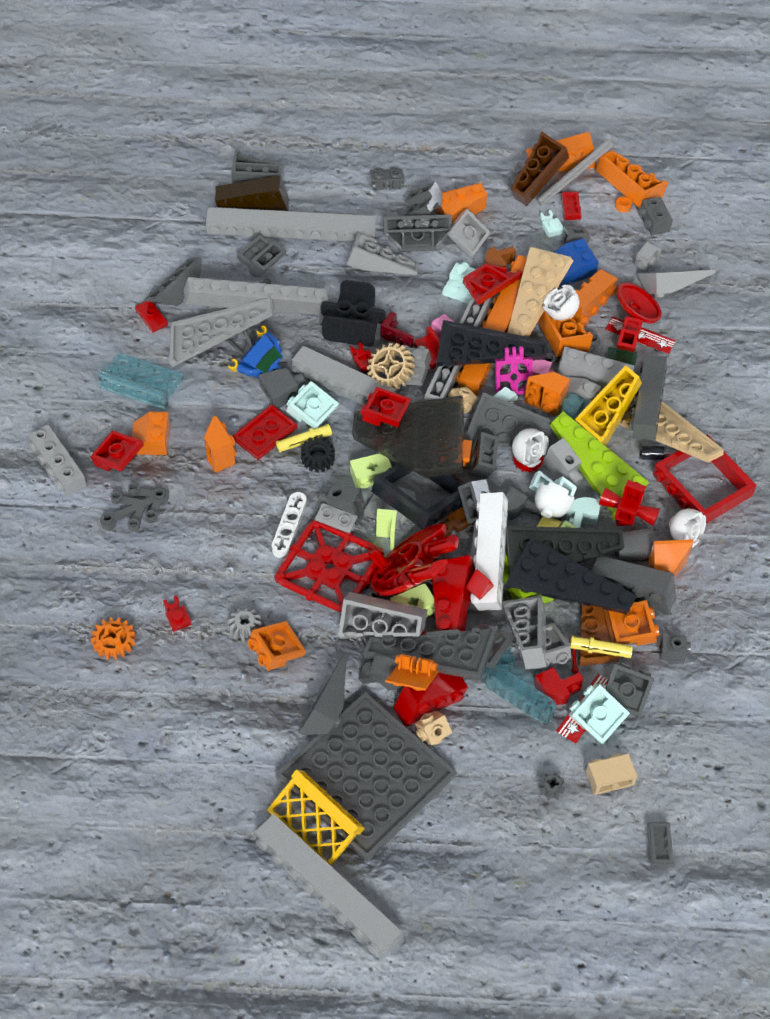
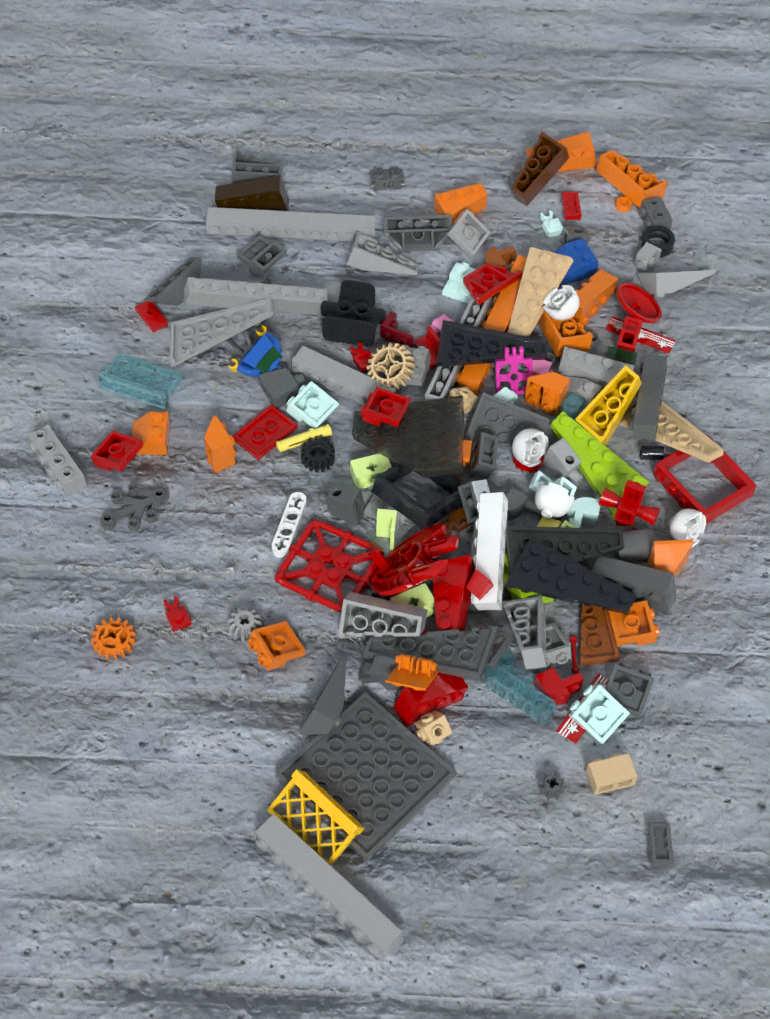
light grey hinge [315,503,358,534] -> none
dark grey brick [402,181,442,216] -> none
light grey axle [537,139,614,206] -> none
light yellow pin [569,636,632,659] -> none
dark grey brick [659,632,691,661] -> none
none -> black tyre [641,226,675,257]

